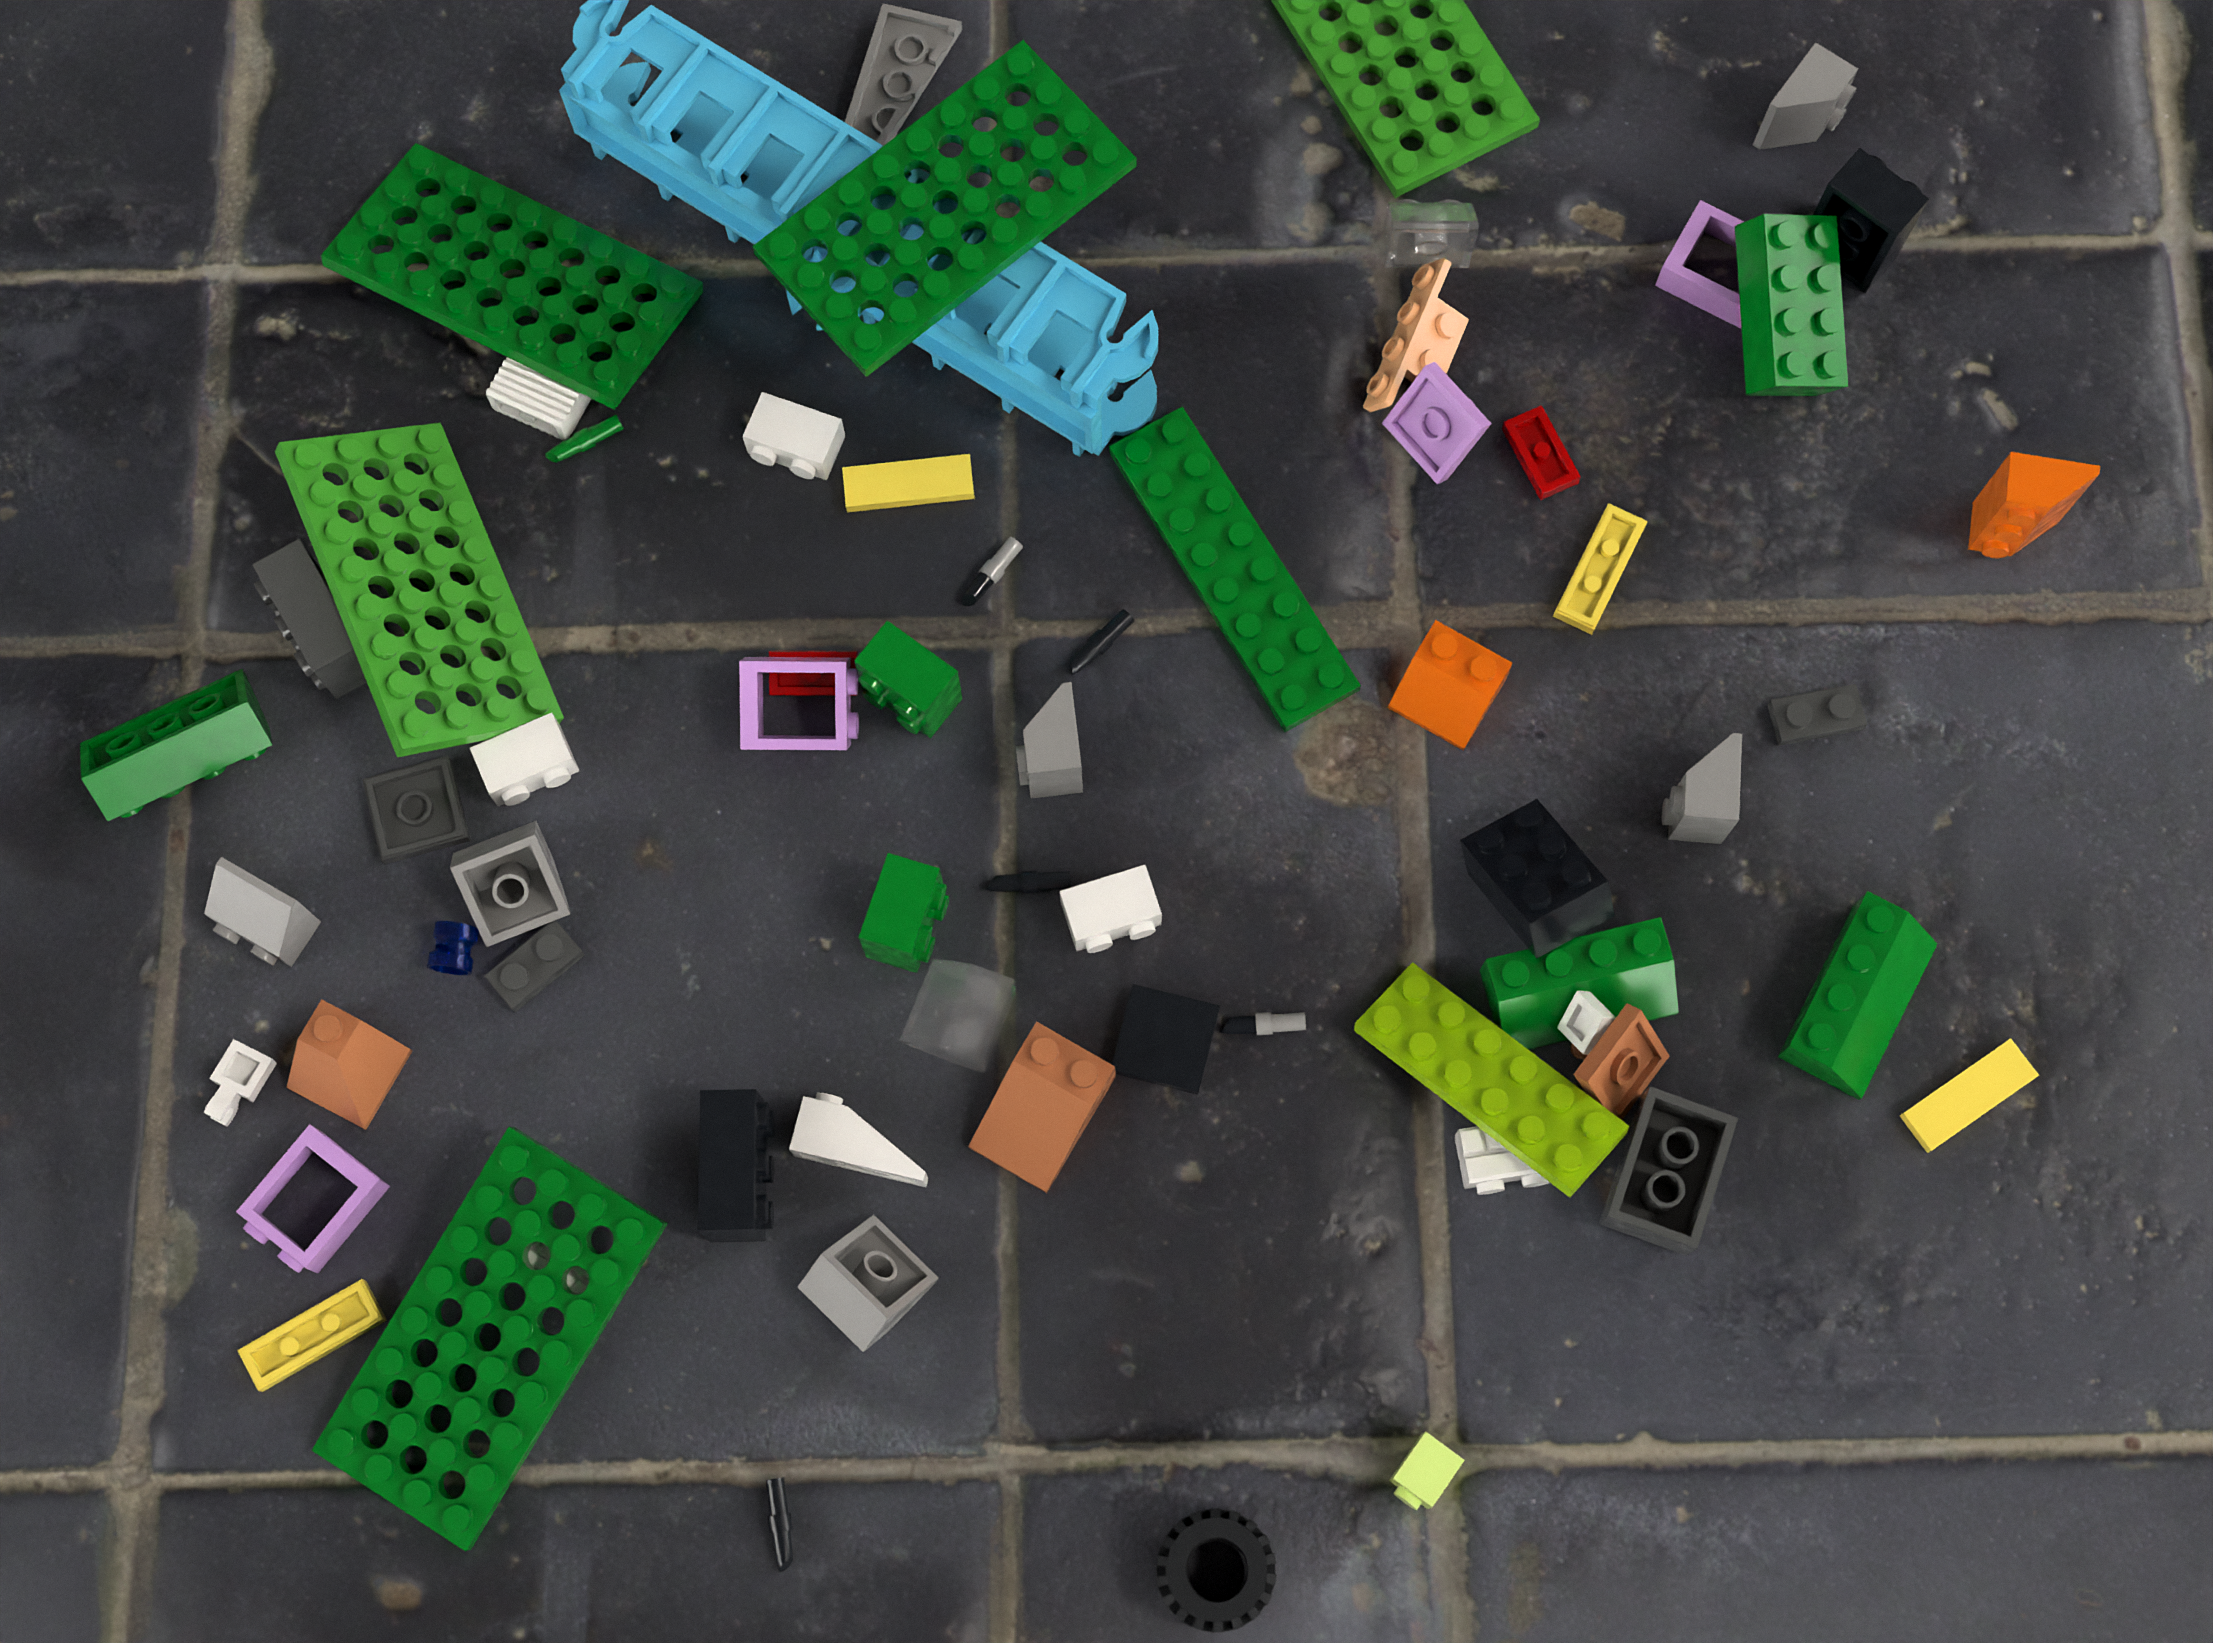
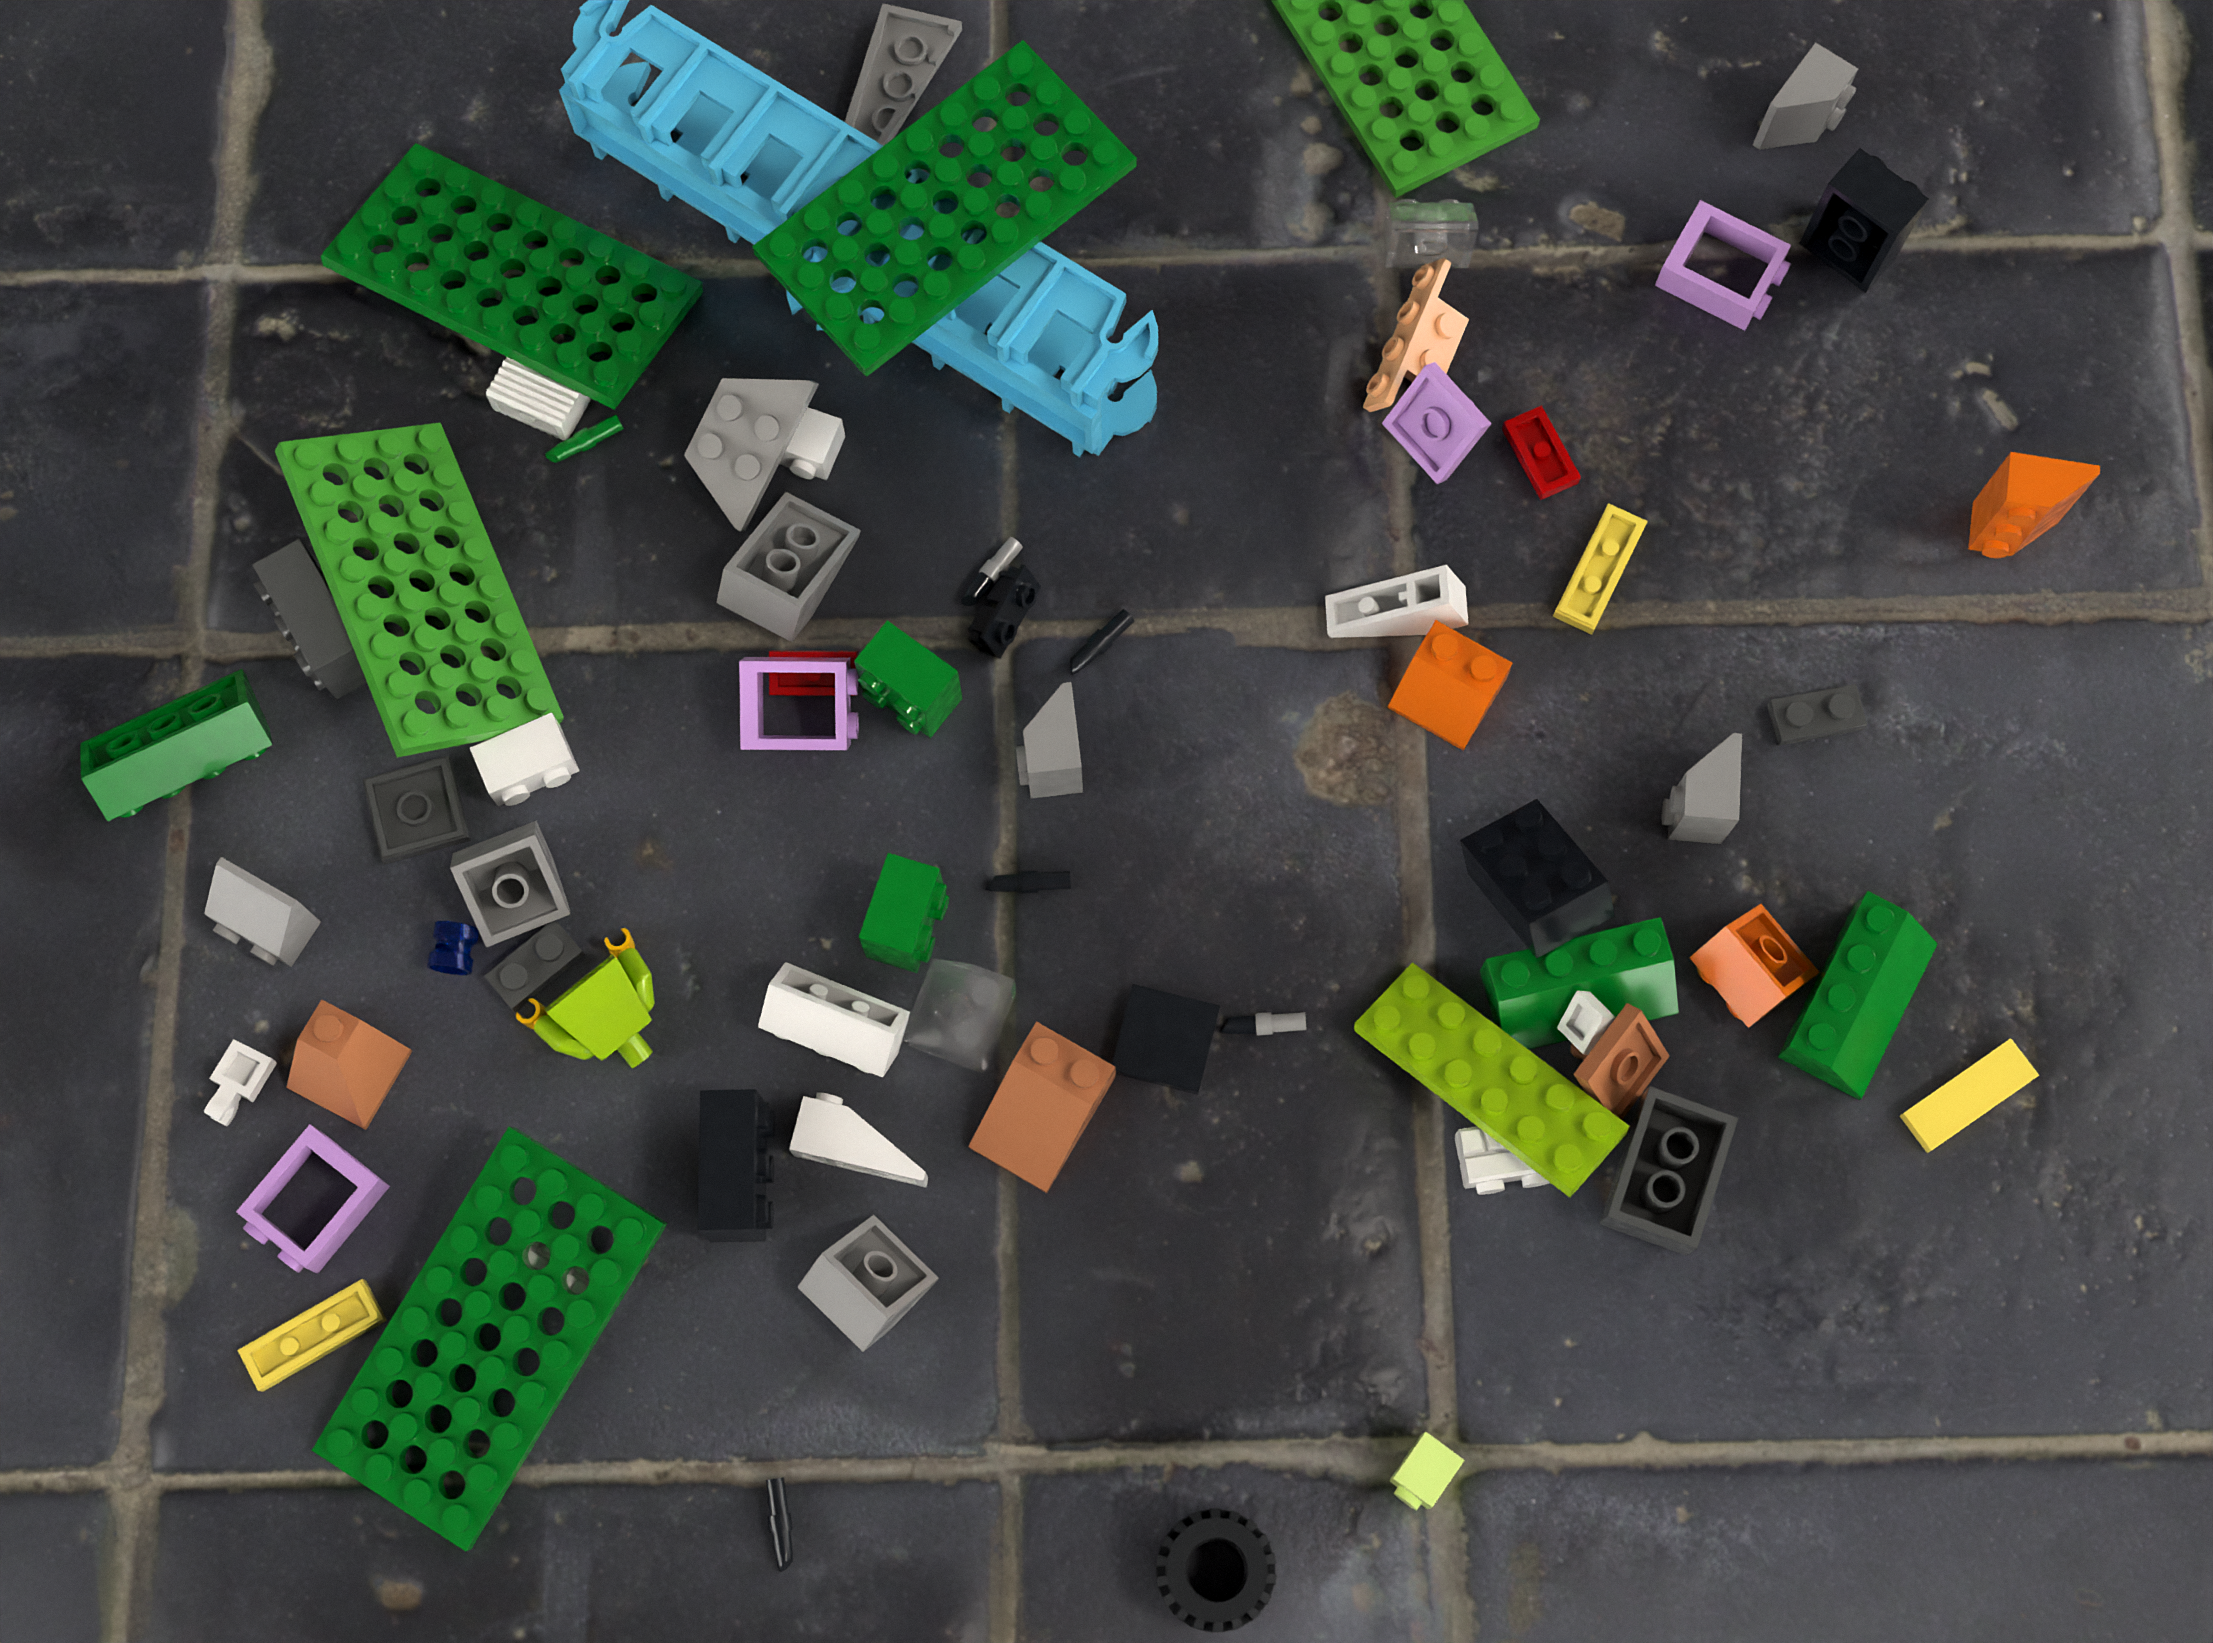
light yellow tile [842,454,975,513] -> none
white brick [1060,865,1162,953] -> none
green plate [1109,406,1361,732] -> none
green brick [1735,214,1848,396] -> none
none -> lime torso [516,928,655,1068]
none -> light grey wing [684,378,819,532]
none -> light grey slope [716,492,861,642]
none -> white brick [758,962,910,1078]
none -> black hinge [967,564,1041,659]
none -> white slope [1325,565,1469,638]
none -> orange slope [1689,904,1820,1028]

